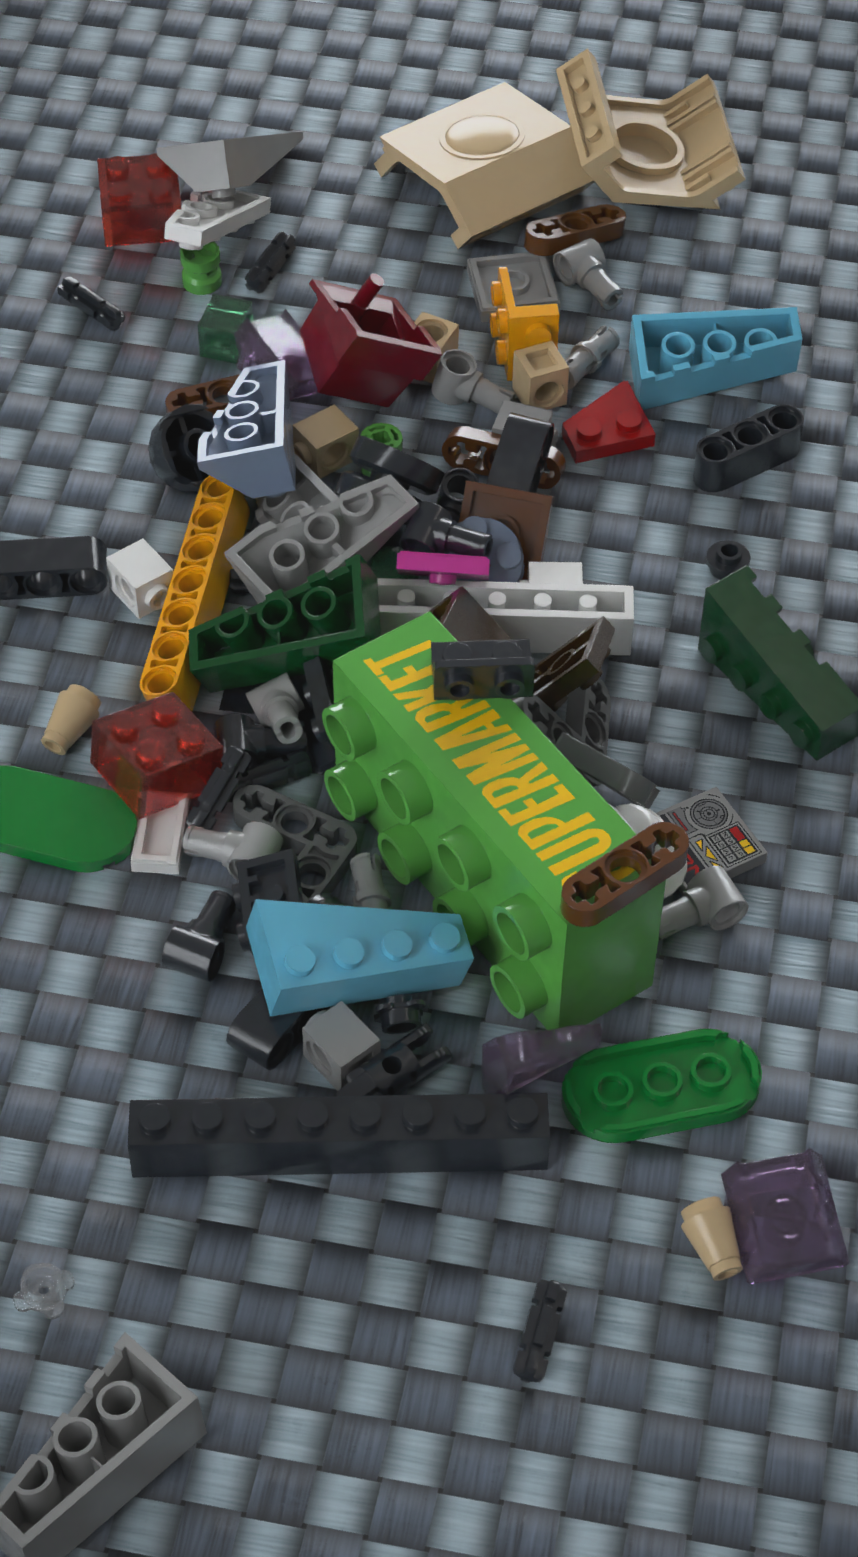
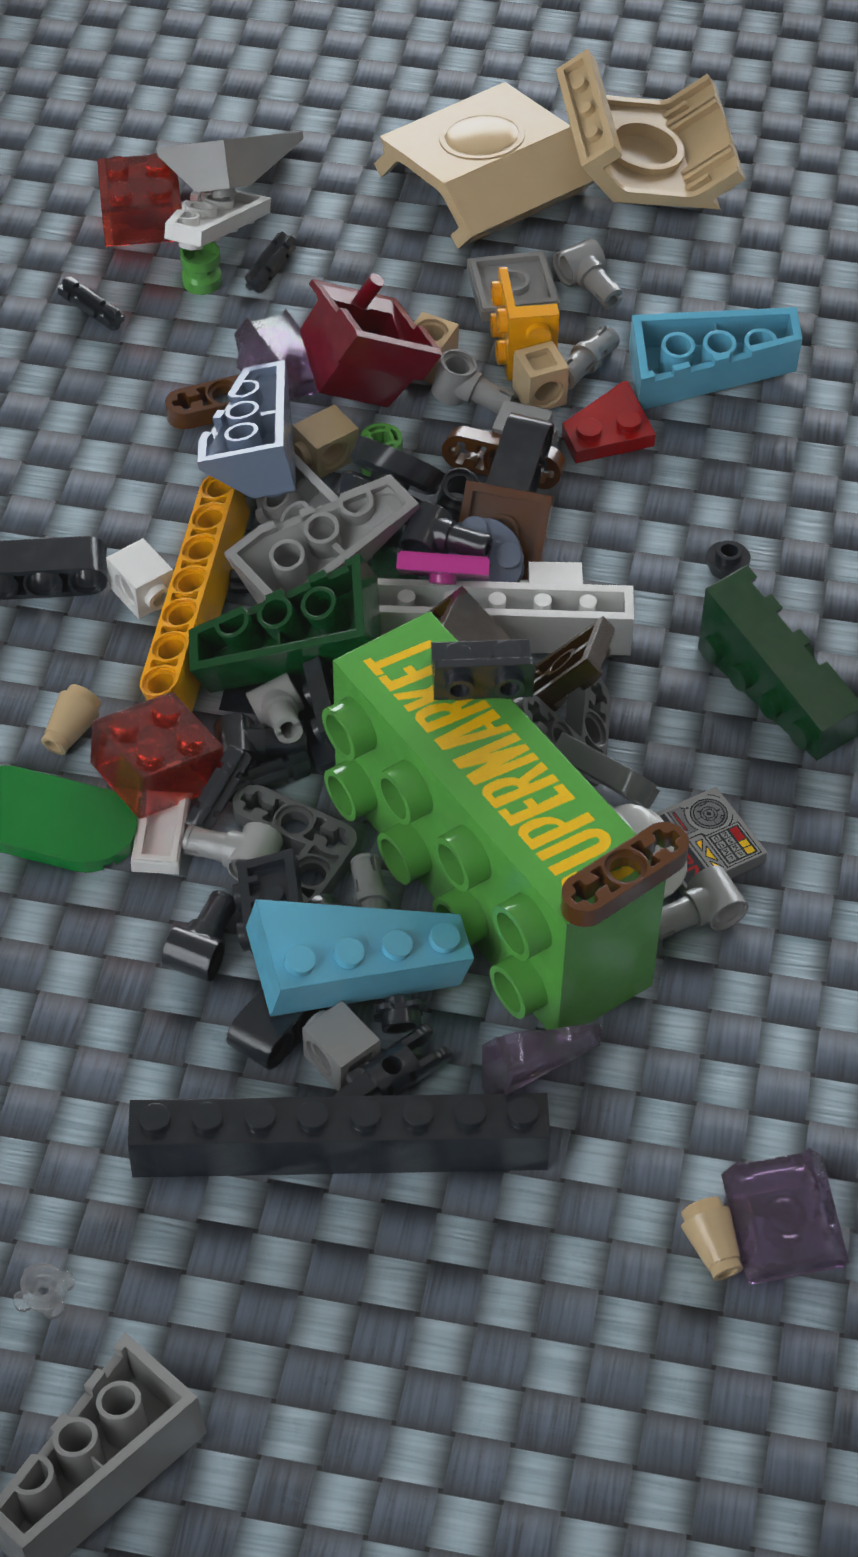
black cylinder [148,404,214,492] -> none
clear green brick [197,294,254,364] -> none
black axle [513,1280,567,1383] -> none
reddish brown beam [524,204,626,256] -> none
green tile [561,1028,762,1143] -> none
black beam [693,404,804,493] -> none

